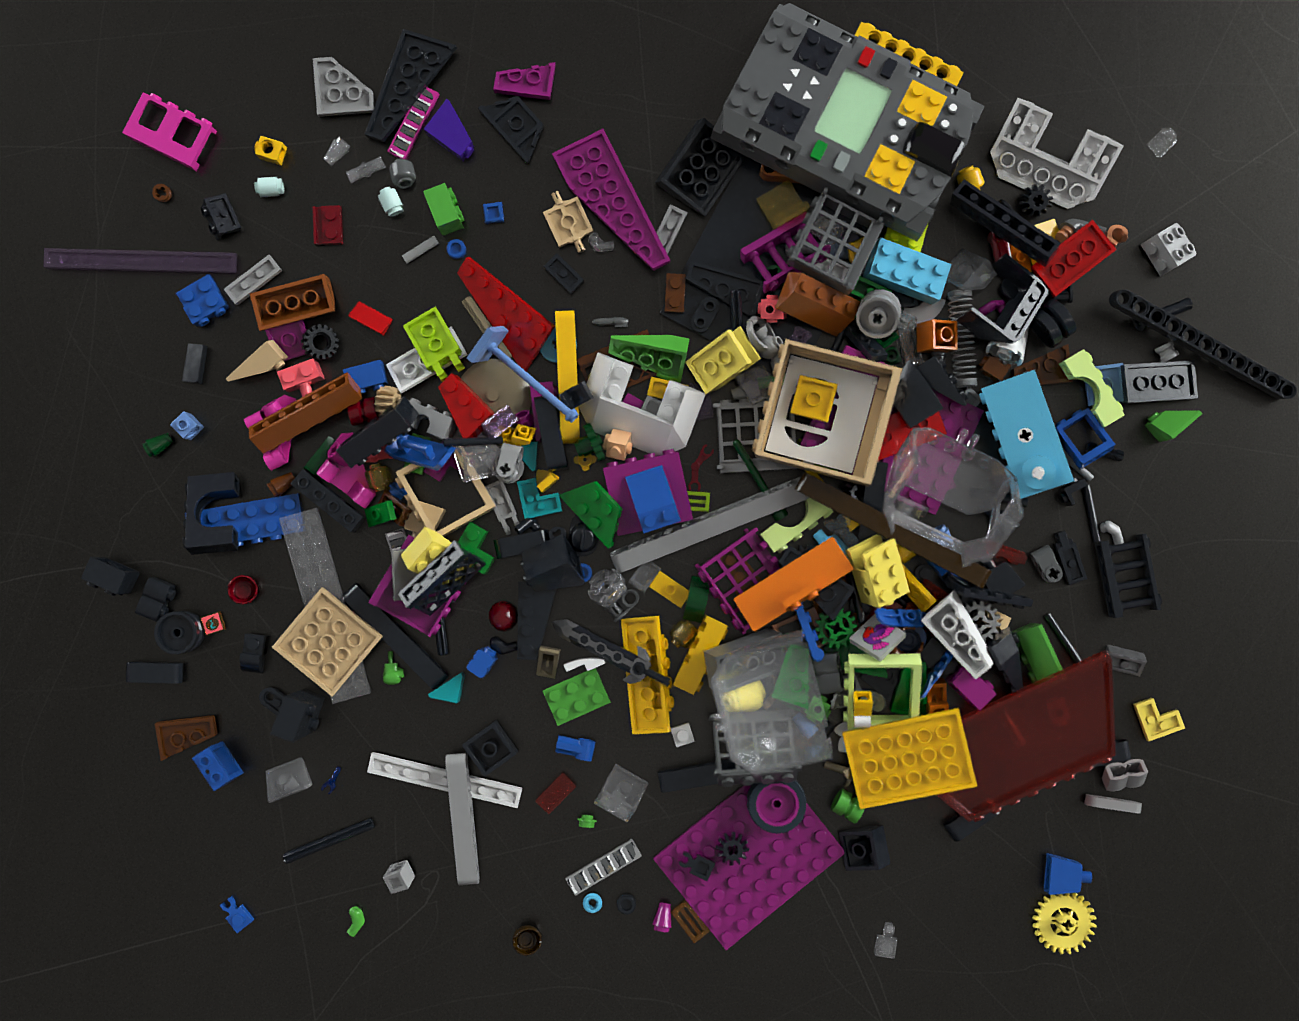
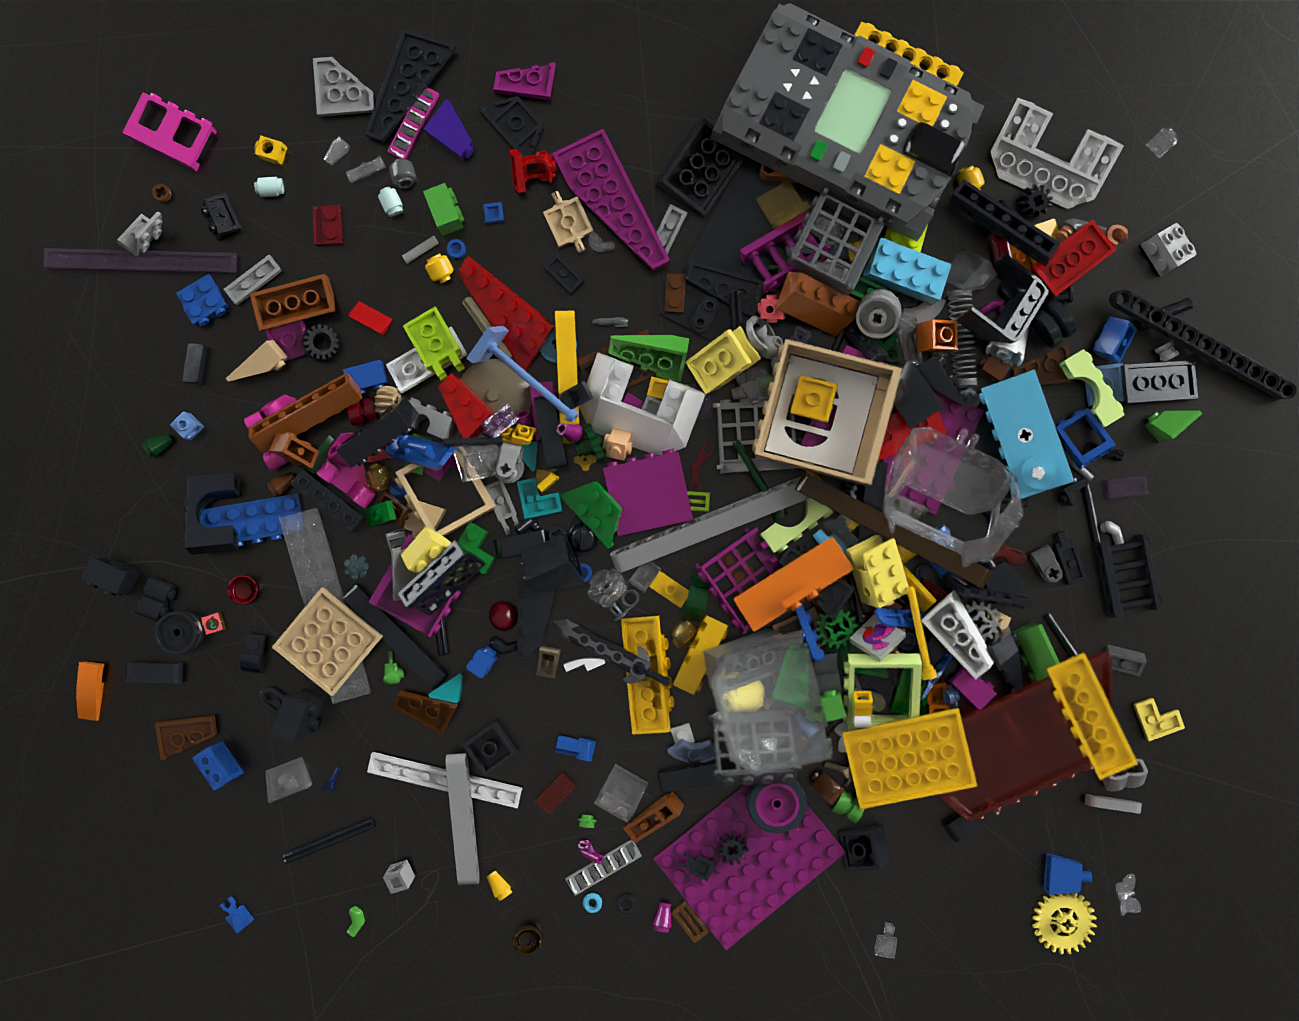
coral brick [277,358,325,397] -> none
bright green plate [542,668,611,726] -> none
blue slope [625,465,681,533] -> none
none -> orange slope [76,661,104,721]
none -> light grey bracket [117,212,162,257]
none -> dark orange brick [269,432,320,469]
none -> clear light blue plant [344,554,369,580]
none -> reddish brown wing [392,690,458,735]
none -> yellow head [425,253,454,283]
none -> yellow cone [486,871,512,902]
none -> red tile [509,149,557,193]
none -> magenta cone [557,423,583,442]
none -> magenta arm [578,840,604,864]
none -> dark orange slope [623,791,684,843]
none -> sand blue tile [668,738,722,763]
none -> reddish brown slope [809,769,844,805]
none -> bright green brick [821,689,846,722]
none -> yellow piece [907,586,937,680]
none -> medium blue plate [943,684,960,707]
none -> yellow plate [1047,653,1138,780]
none -> blue brick [1093,316,1137,363]
none -> clear purple plate [1106,476,1148,499]
none -> clear piece [1116,873,1141,916]

